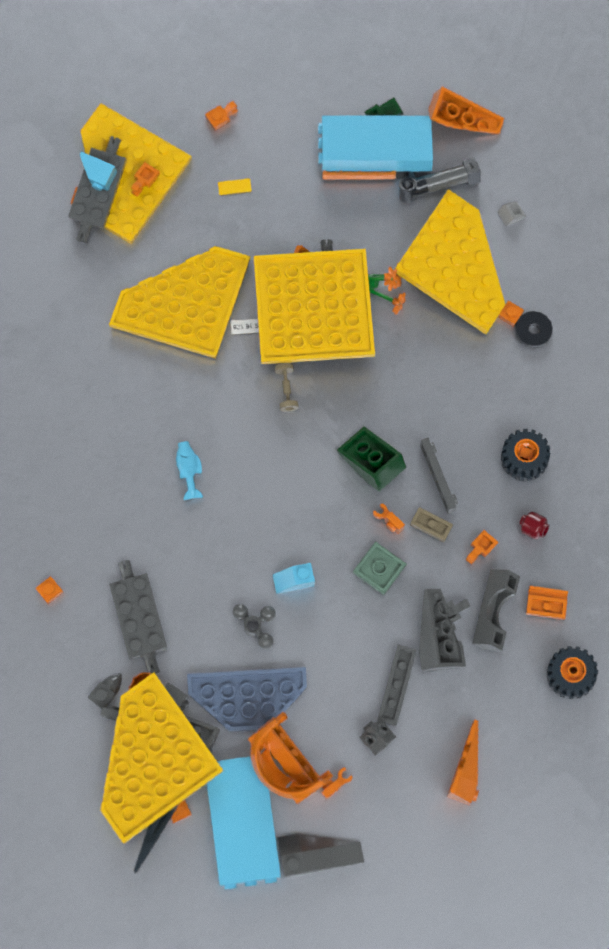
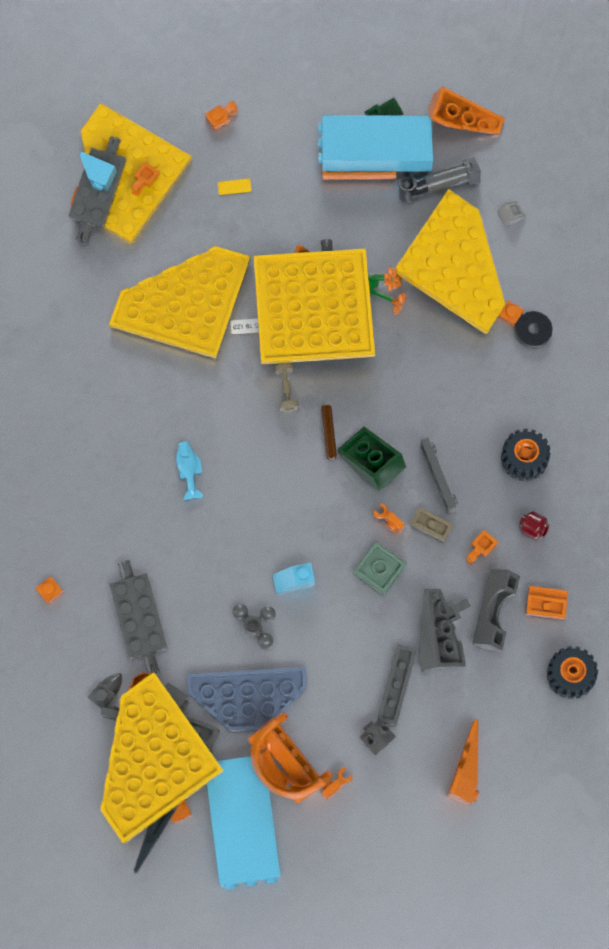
dark grey wedge [277,834,364,878] -> none
none -> reddish brown axle [321,405,337,460]

